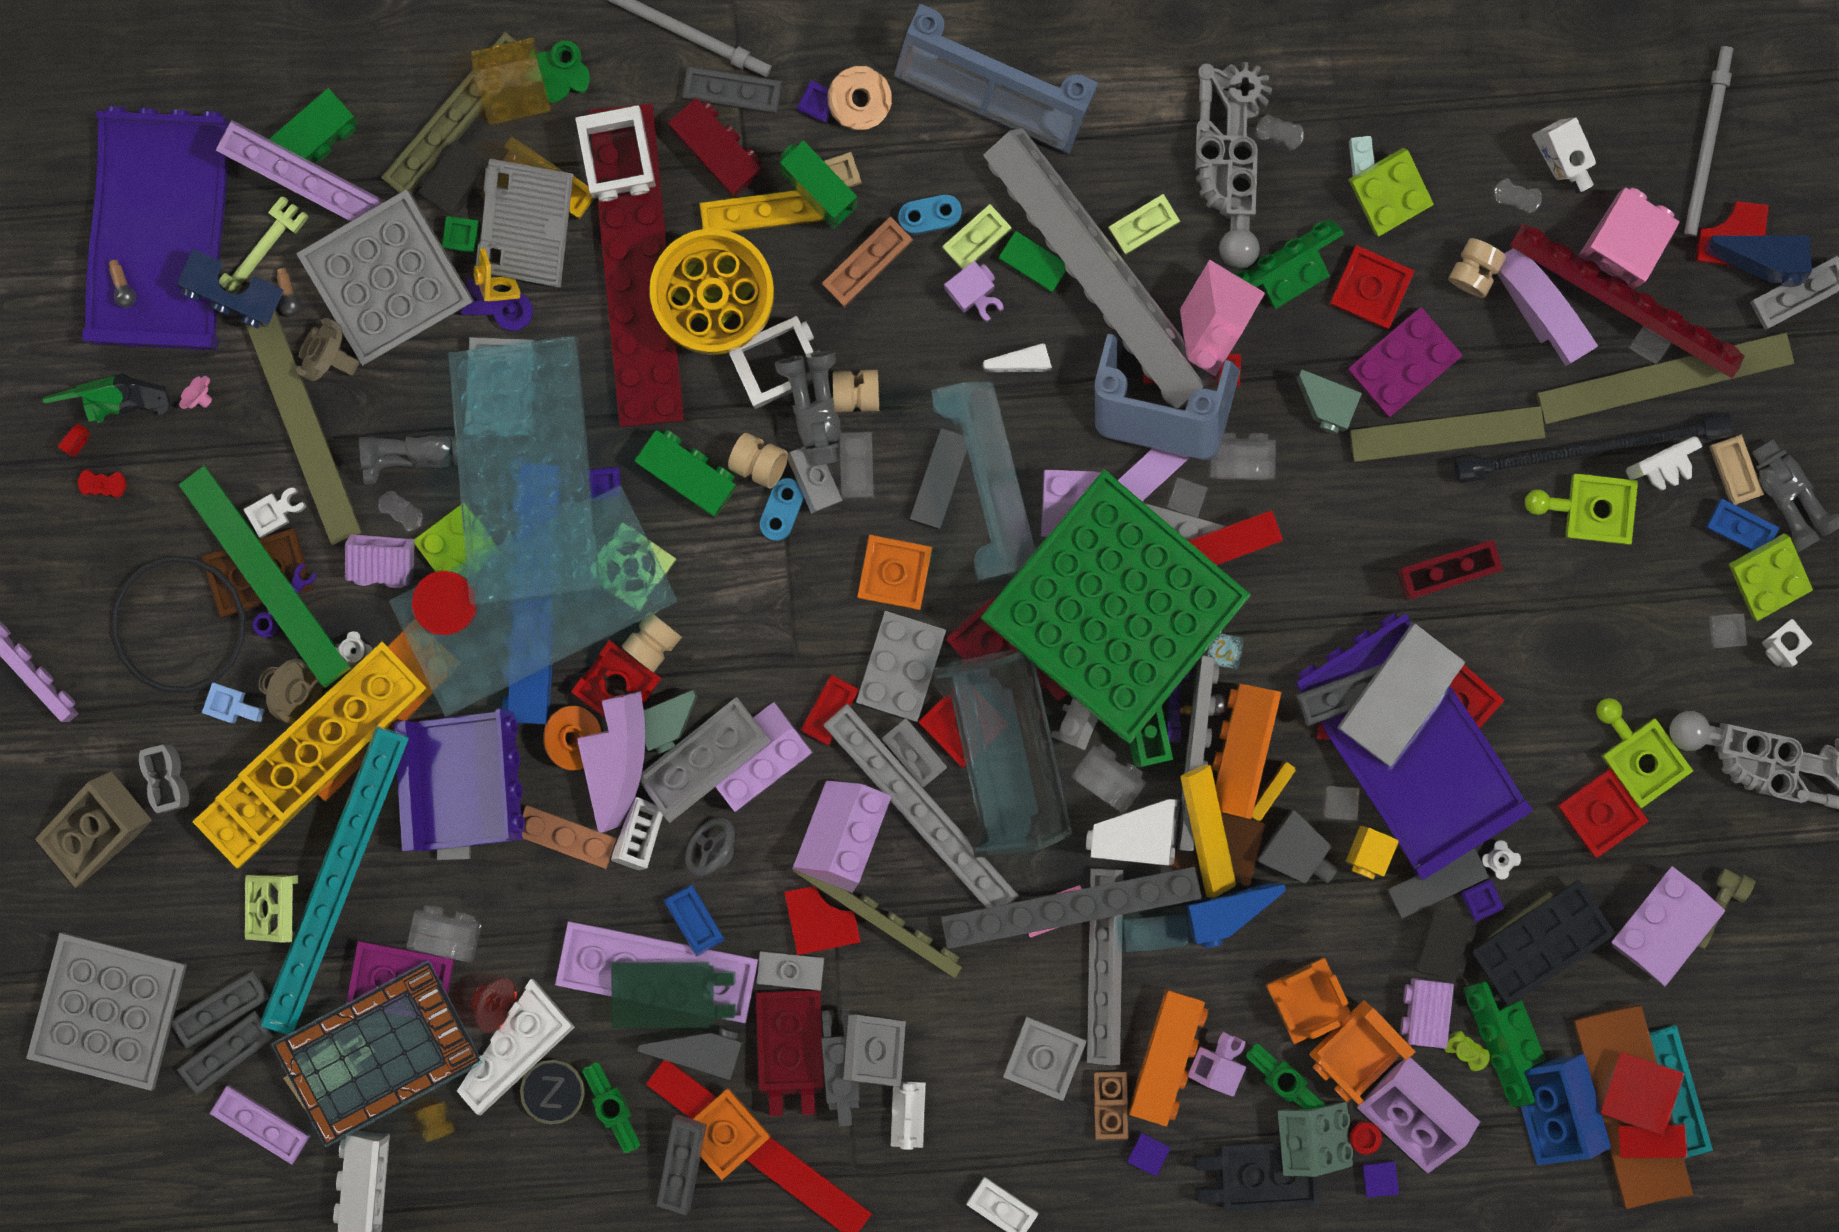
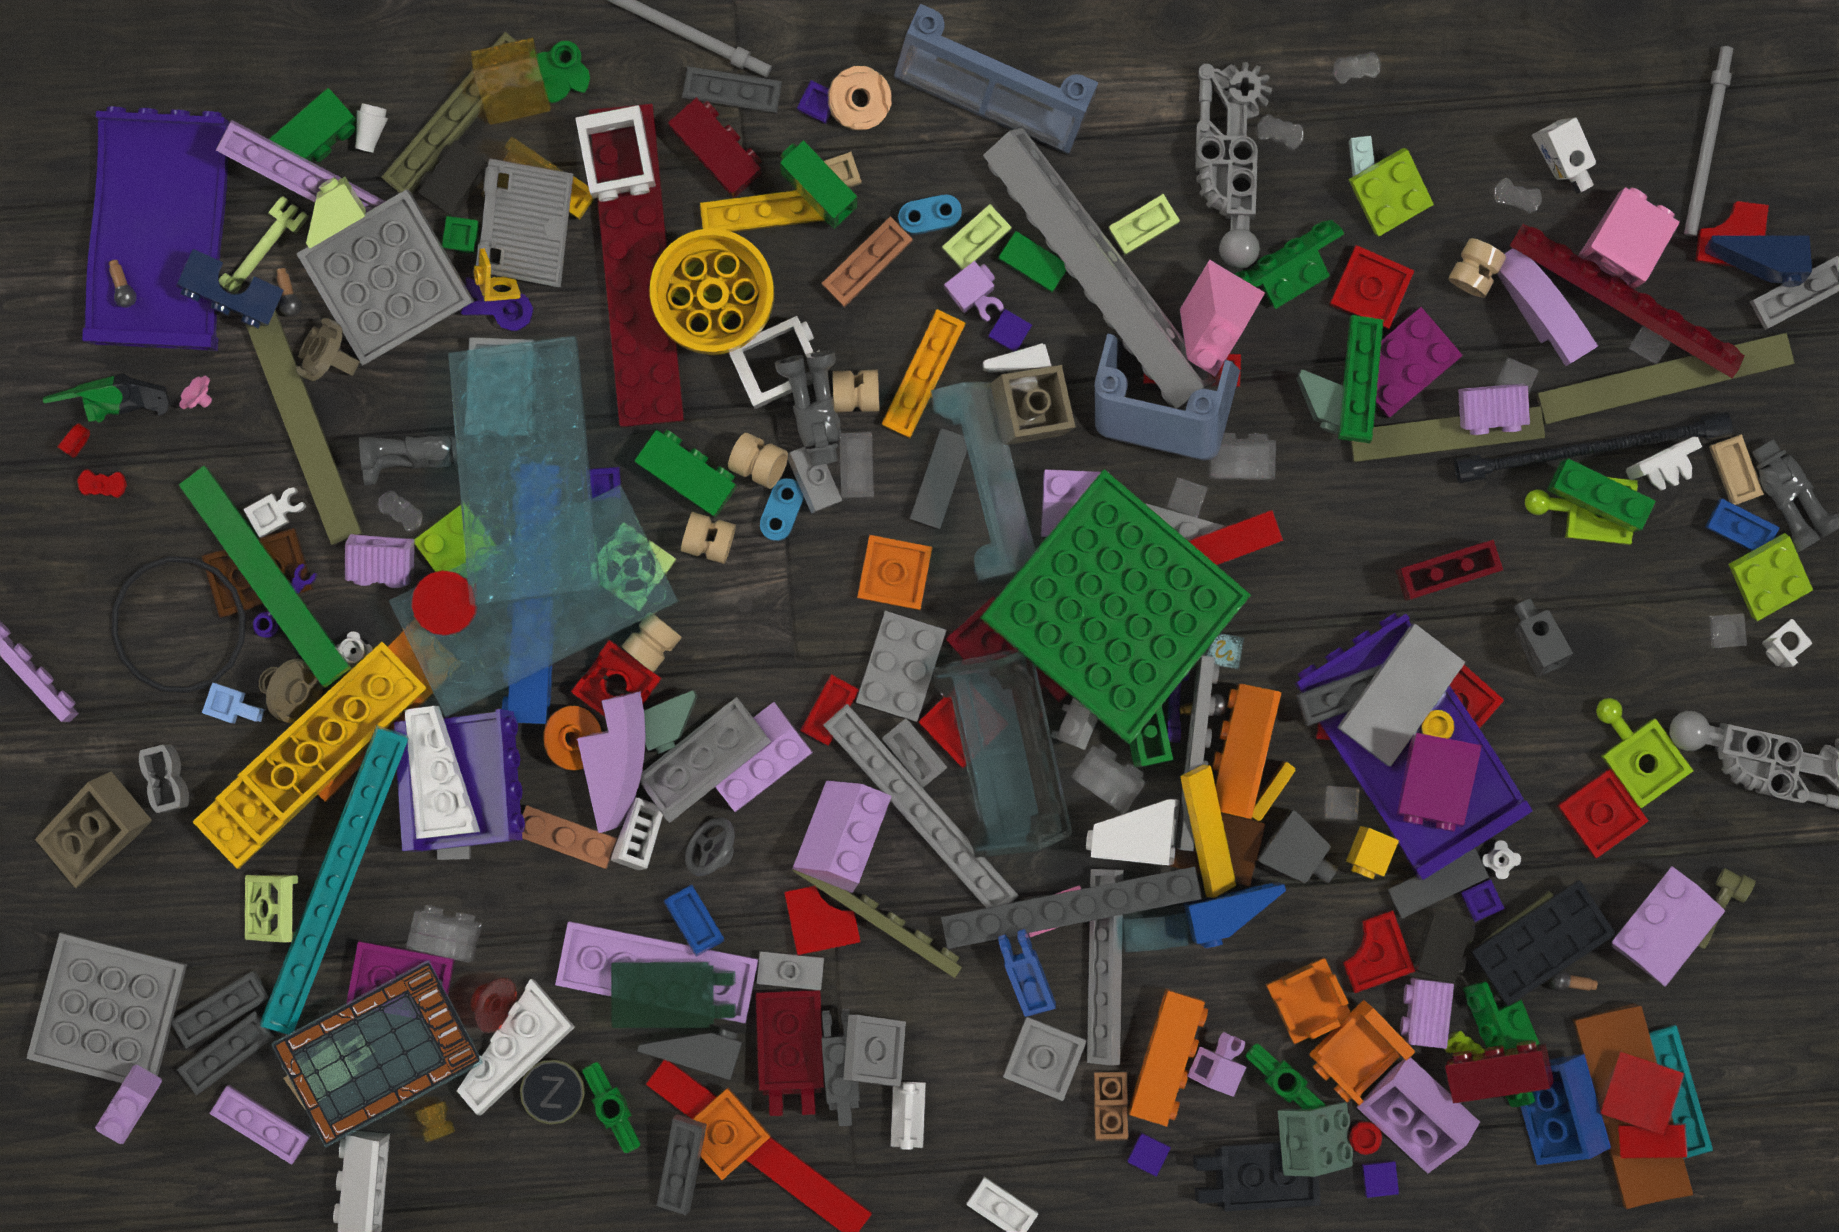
lavender tile [1118,449,1189,501] -> none
none -> lavender brick [95,1065,162,1144]
none -> yellowish green slope [306,177,366,249]
none -> white cone [355,103,388,153]
none -> white wing [405,706,480,839]
none -> tan wheel [681,512,736,564]
none -> light orange tile [882,309,966,438]
none -> dark purple tile [988,309,1032,352]
none -> dark tan brick [990,365,1075,445]
none -> blue hinge [998,929,1056,1017]
none -> clear piece [1333,51,1382,84]
none -> green tile [1338,315,1383,444]
none -> red tile [1342,910,1415,993]
none -> magenta slope [1397,733,1482,832]
none -> yellow tile [1421,710,1454,739]
none -> dark red brick [1445,1040,1554,1104]
none -> lavender brick [1458,383,1530,435]
none -> clear plate [1495,357,1539,394]
none -> dark grey torso [1514,599,1573,678]
none -> green brick [1547,458,1656,533]
none -> piece [1548,970,1598,991]

